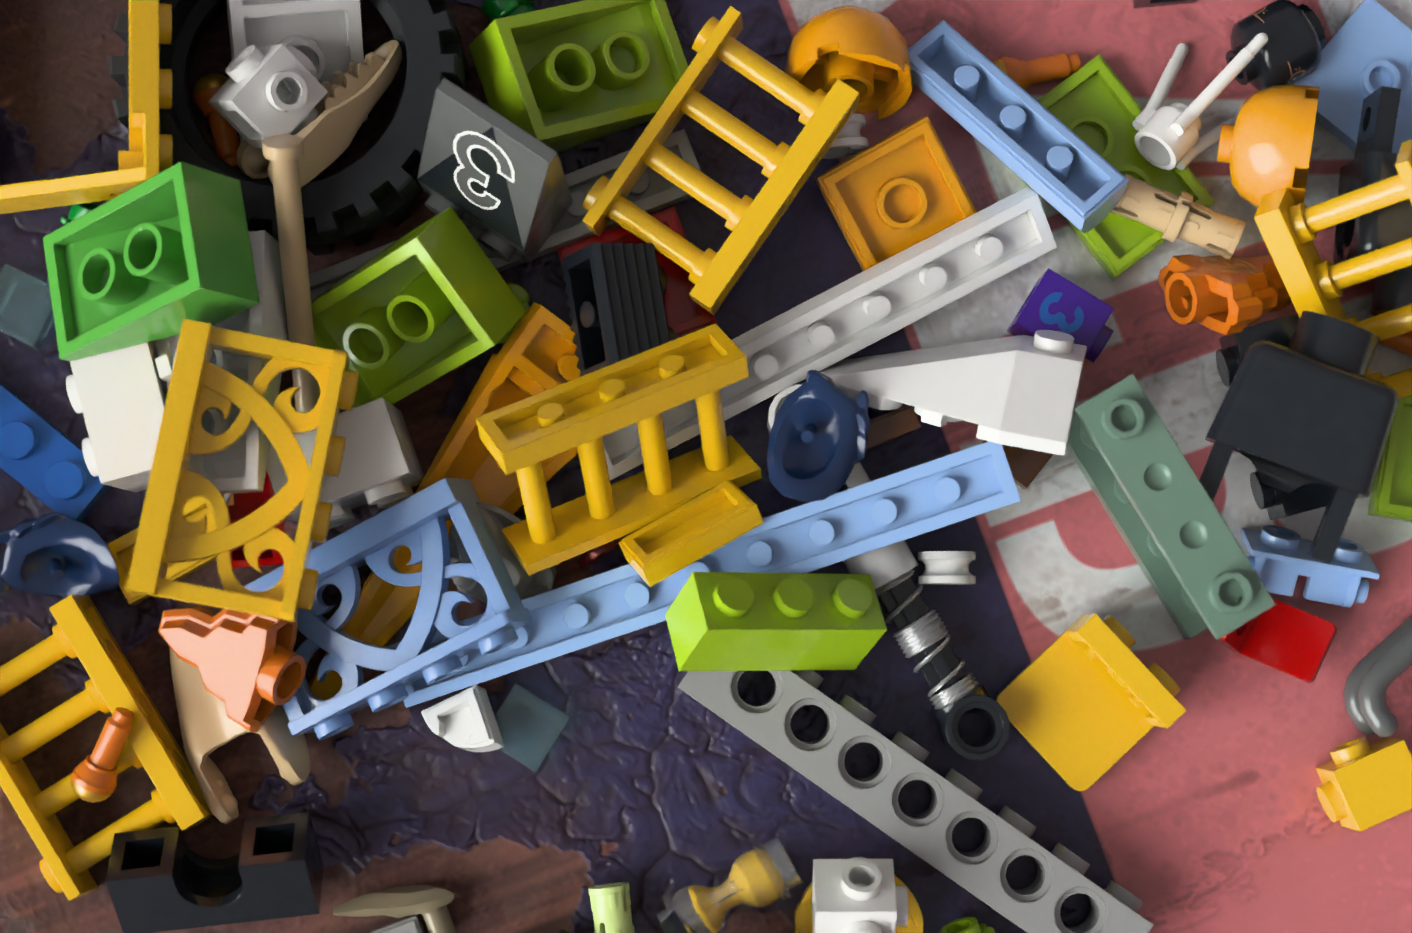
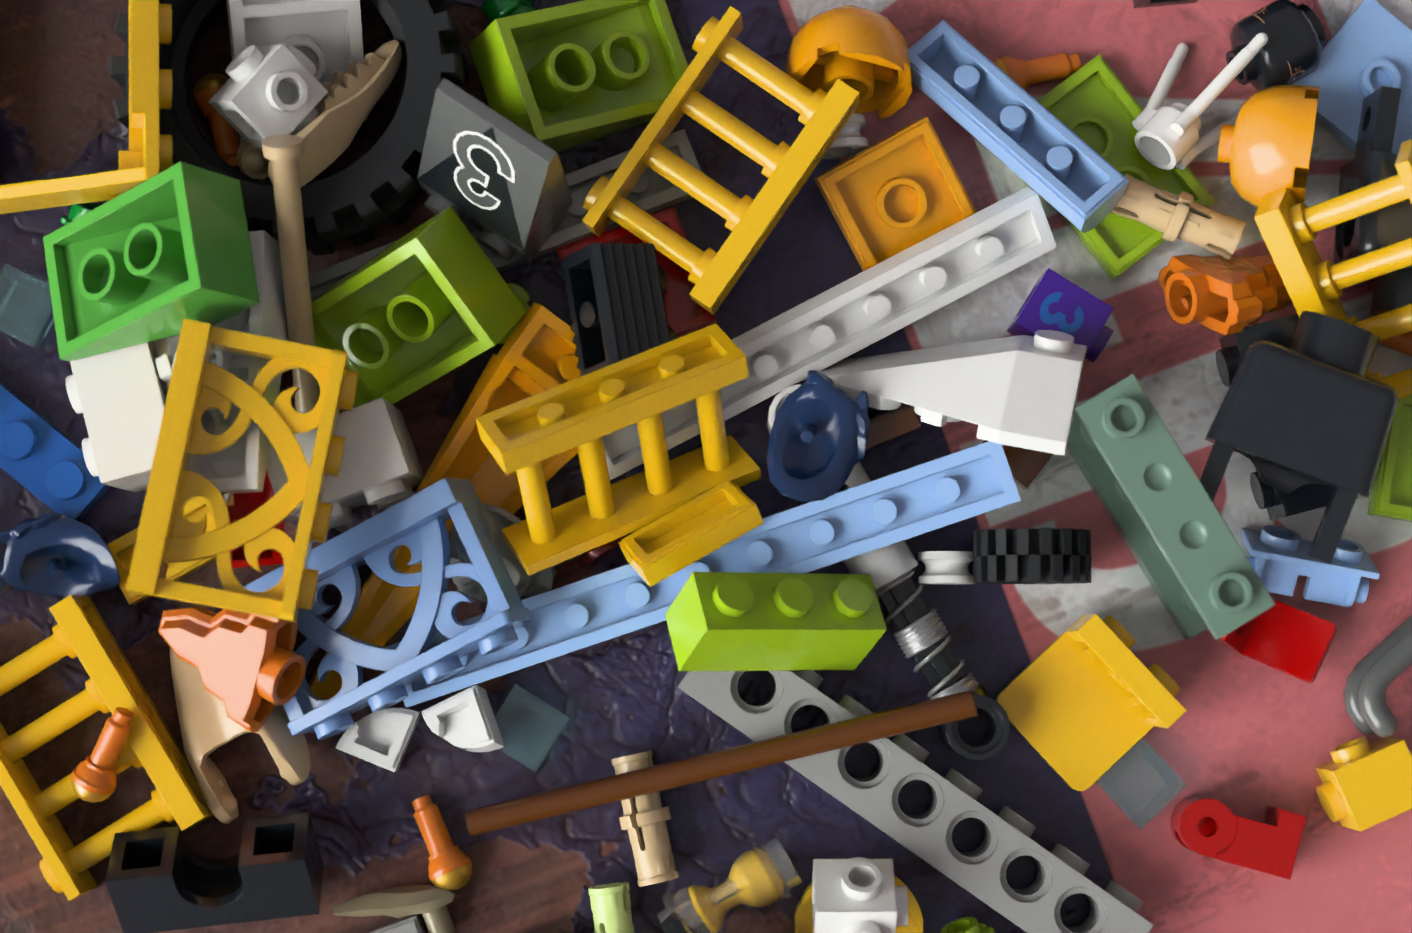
none -> white tile [336,707,421,772]
none -> orange piece [412,794,472,892]
none -> reddish brown piece [466,690,978,836]
none -> tan pin [611,750,679,887]
none -> black tyre [973,528,1091,584]
none -> clear light blue tile [1095,738,1187,829]
none -> red leg [1170,795,1307,880]

